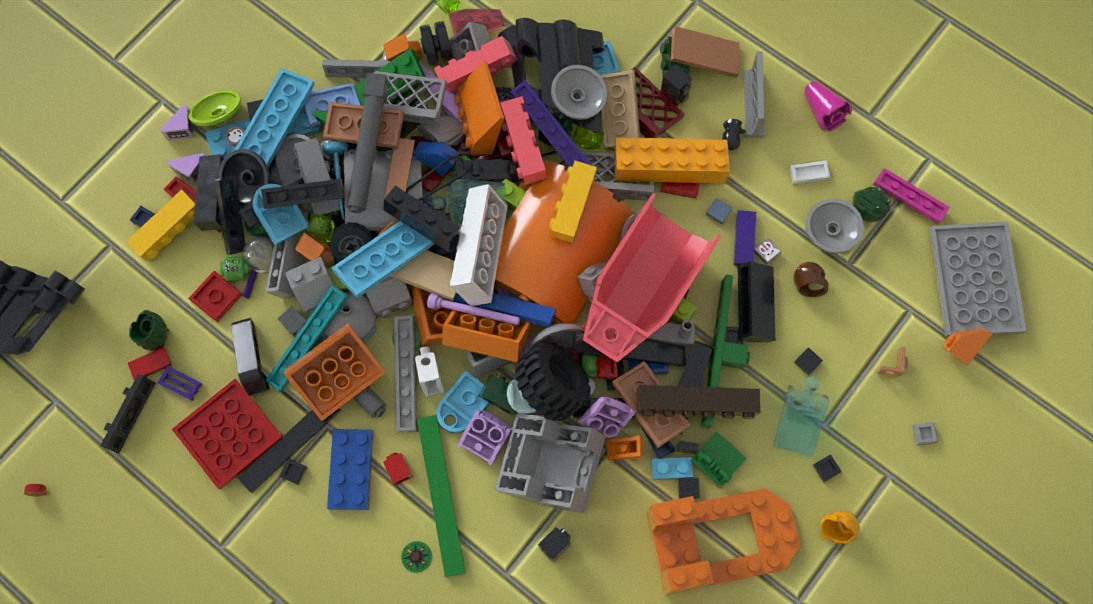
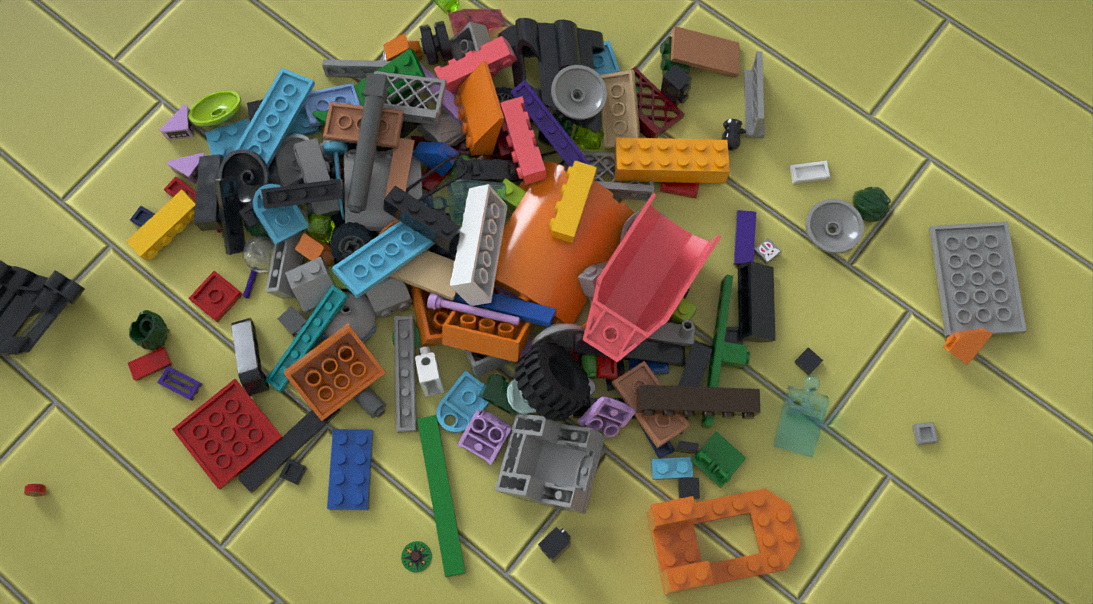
black hinge [100,374,156,454] -> none
bright green head [220,257,249,282] -> none
tile [226,127,244,147] -> none
red brick [383,452,413,486] -> none
orange slope [607,436,643,461] -> none
sand blue tile [706,198,732,224] -> none
reddish brown helmet [793,262,829,297] -> none
dark pink cone [804,81,853,131] -> none
black tile [813,454,842,483] -> none
light orange hair [820,511,860,544] -> none
dark pink plate [873,168,950,224] -> none
nougat bracket [877,347,908,377] -> none

